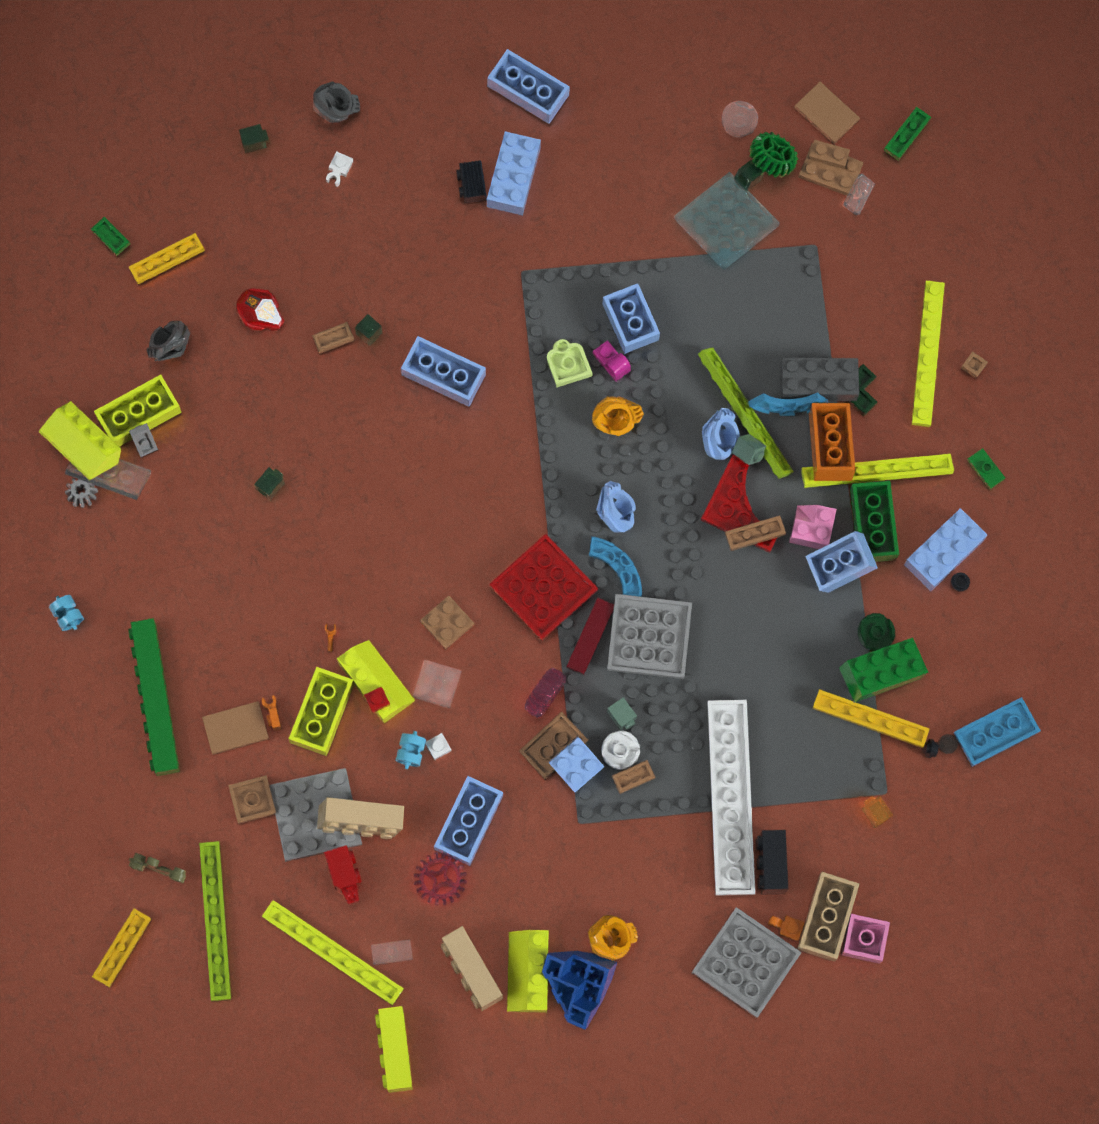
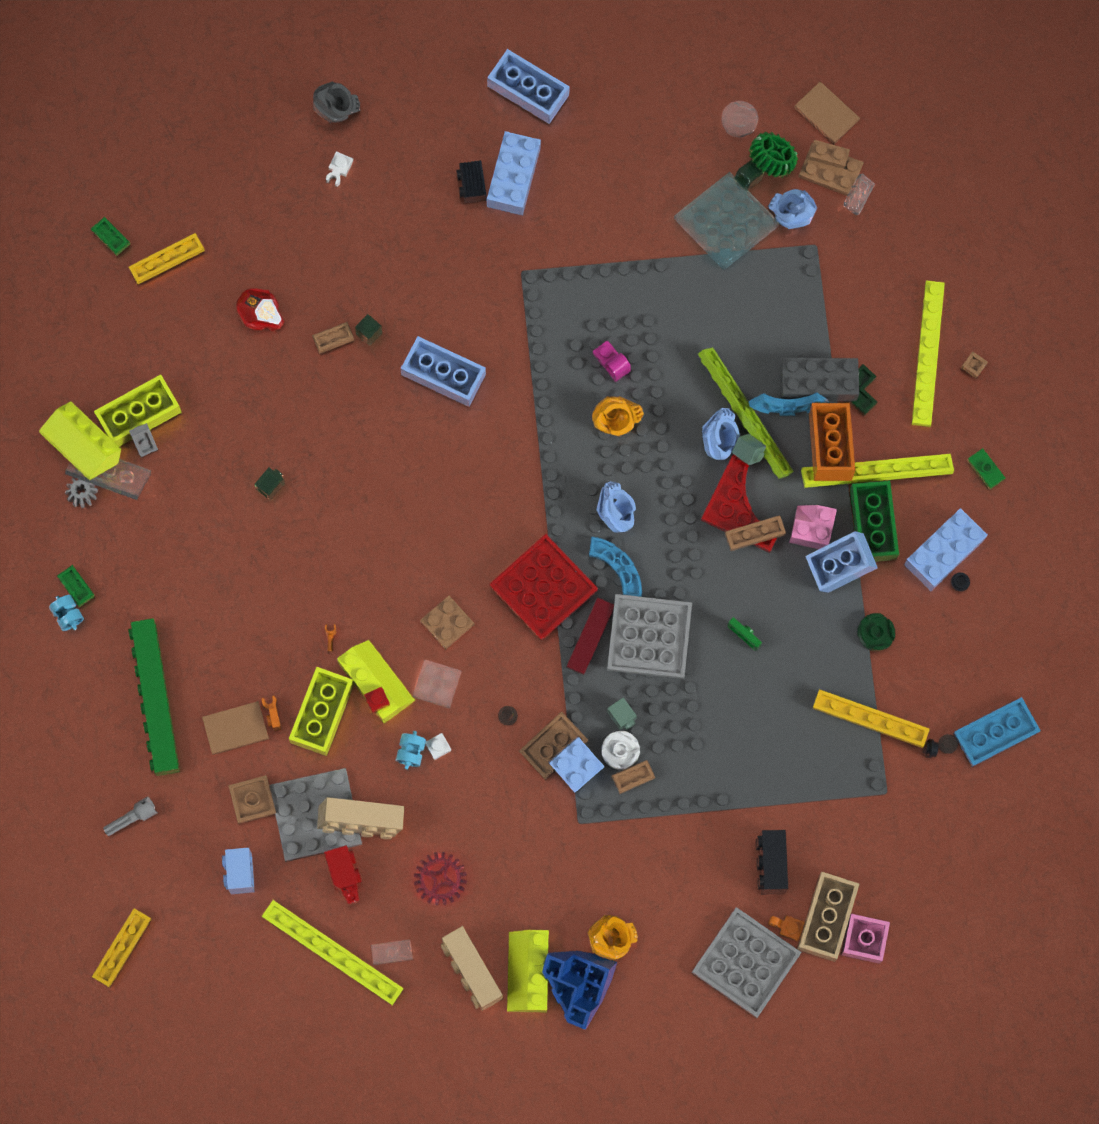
olive plant [128,853,186,883] -> none
dark grey helmet [146,321,190,361] -> none
lime plate [199,841,231,1001] -> none
clear green brick [239,124,269,153] -> none
neon yellow brick [375,1006,413,1093] -> none
light blue brick [434,776,503,866] -> none
clear pink gear [525,668,566,718] -> none
yellowish green plate [547,339,592,387] -> none
light blue brick [602,283,660,354] -> none
white plate [707,700,755,896] -> none
green brick [839,638,929,703] -> none
clear yellow brick [862,796,893,828] -> none
green plate [884,107,931,161] -> none
none -> green plate [57,565,95,607]
none -> light grey piece [103,796,158,836]
none -> light blue brick [222,848,255,894]
none -> clear smoke plate [498,706,518,726]
none -> green plate [727,617,762,651]
none -> light blue helmet [768,189,817,229]

